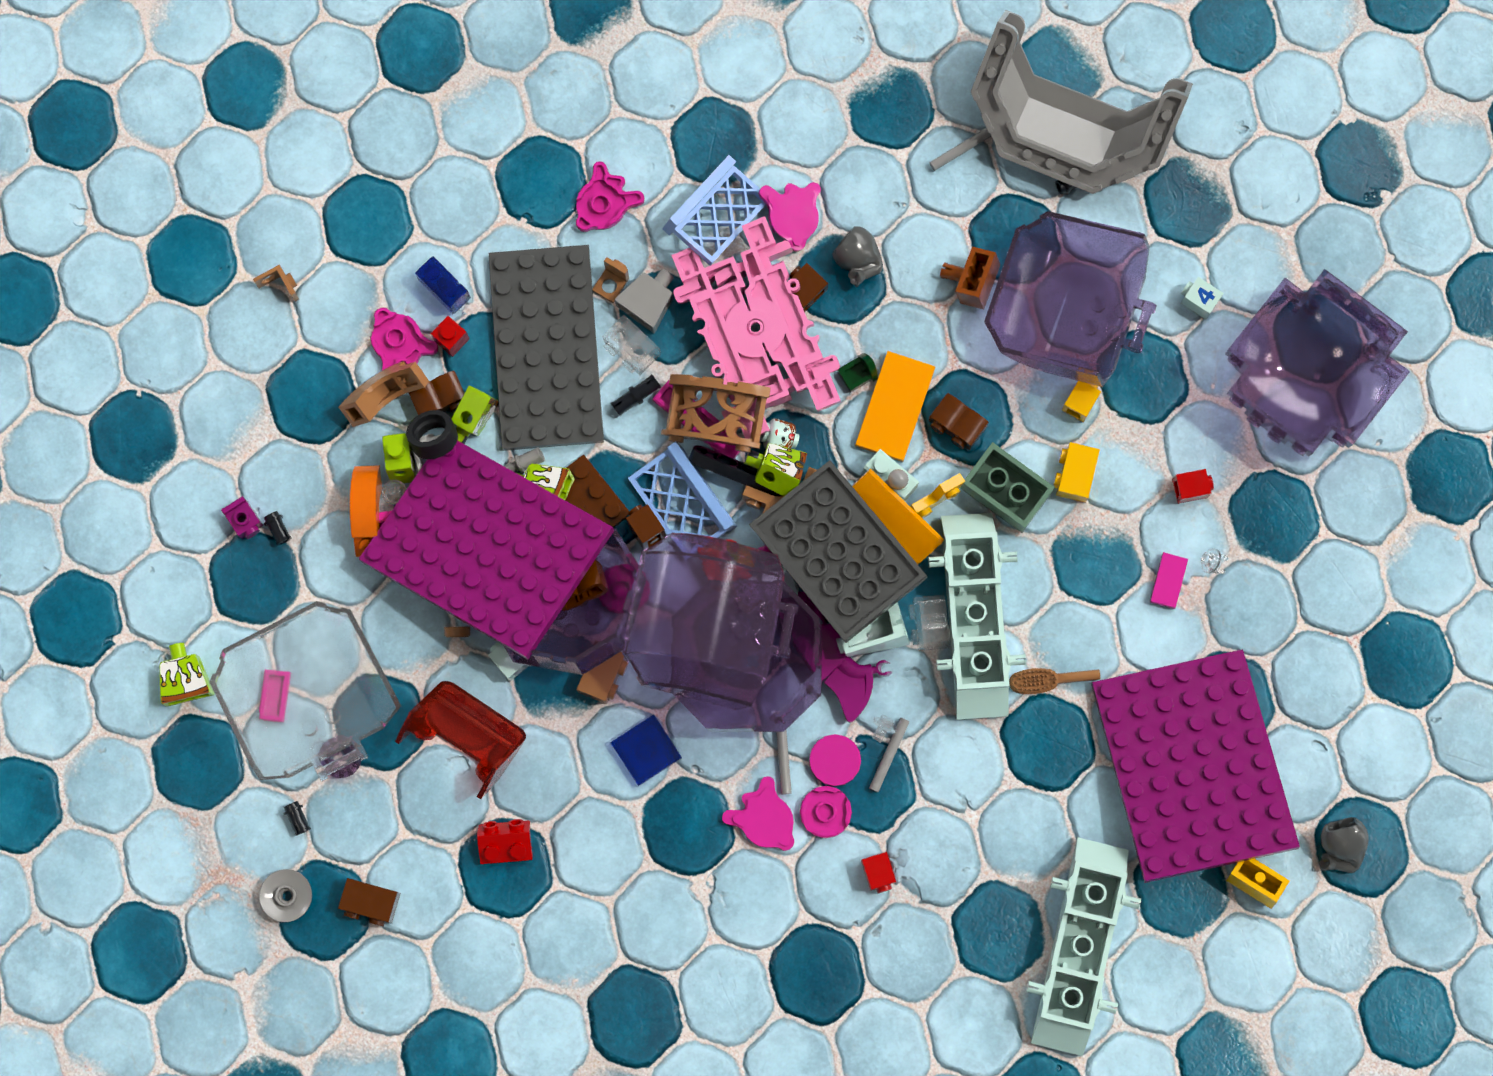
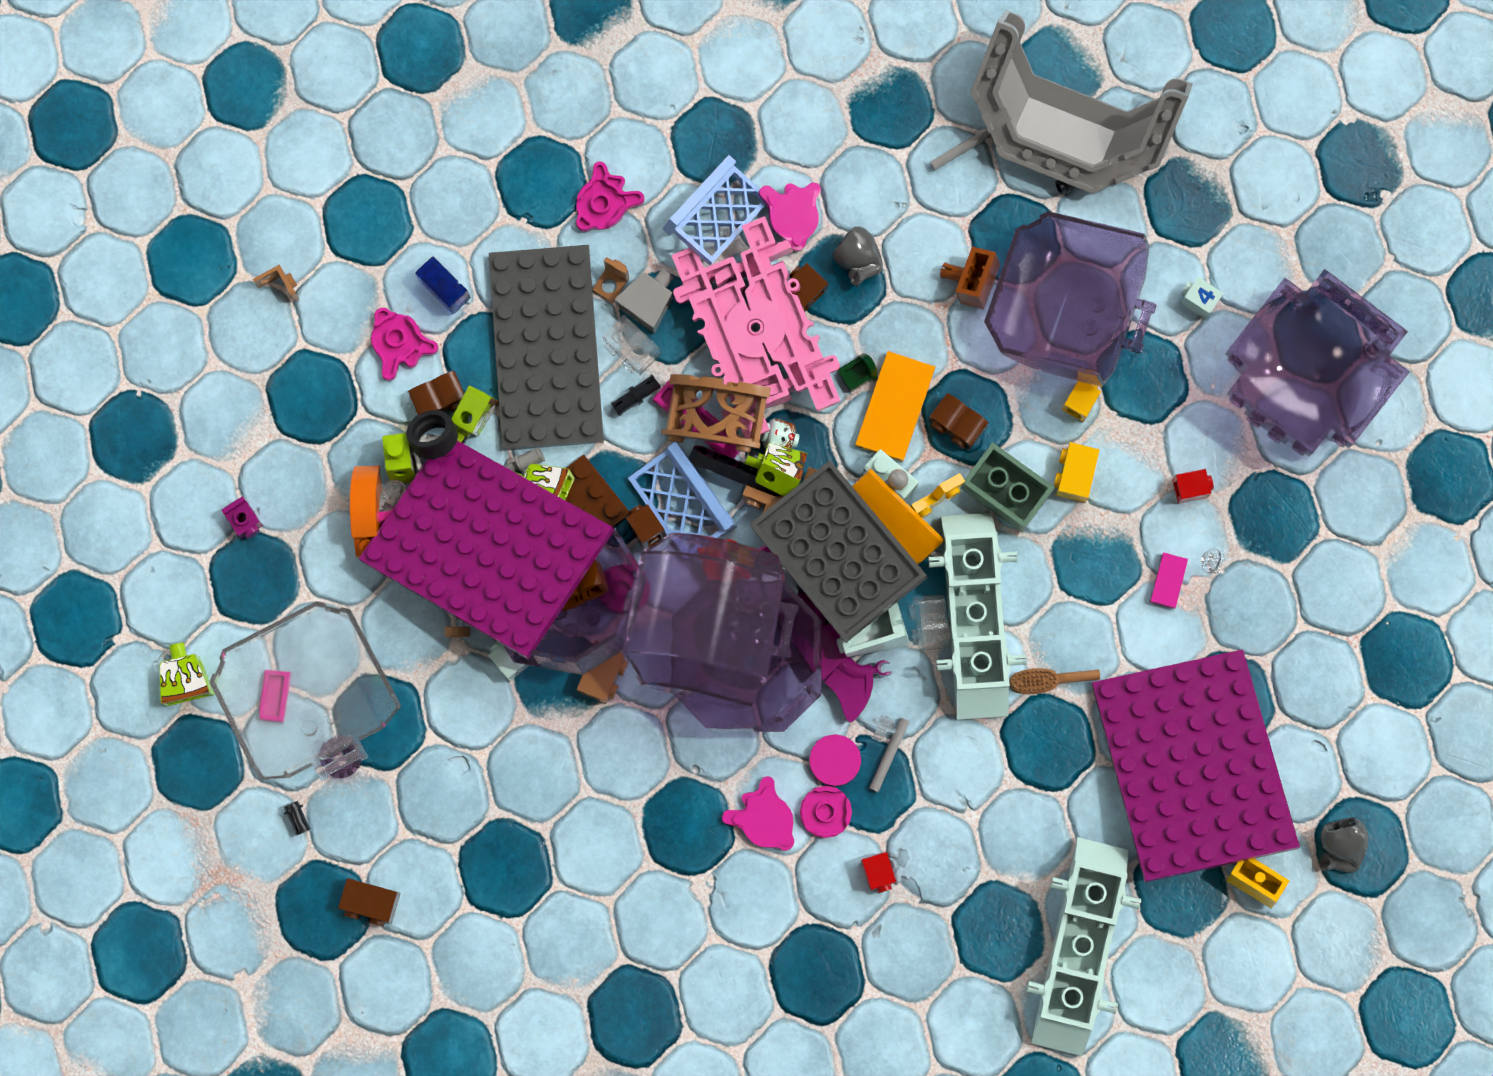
light grey dish [259,869,312,922] -> none
black pin [264,511,292,546] -> none
medium nougat arch [339,361,430,427] -> none
clear red windscreen [395,681,526,799] -> none
red brick [431,316,469,357] -> none
red bracket [477,819,533,864] -> none
clear blue tile [610,714,682,786] -> none
light grey bar [775,716,792,795] -> none

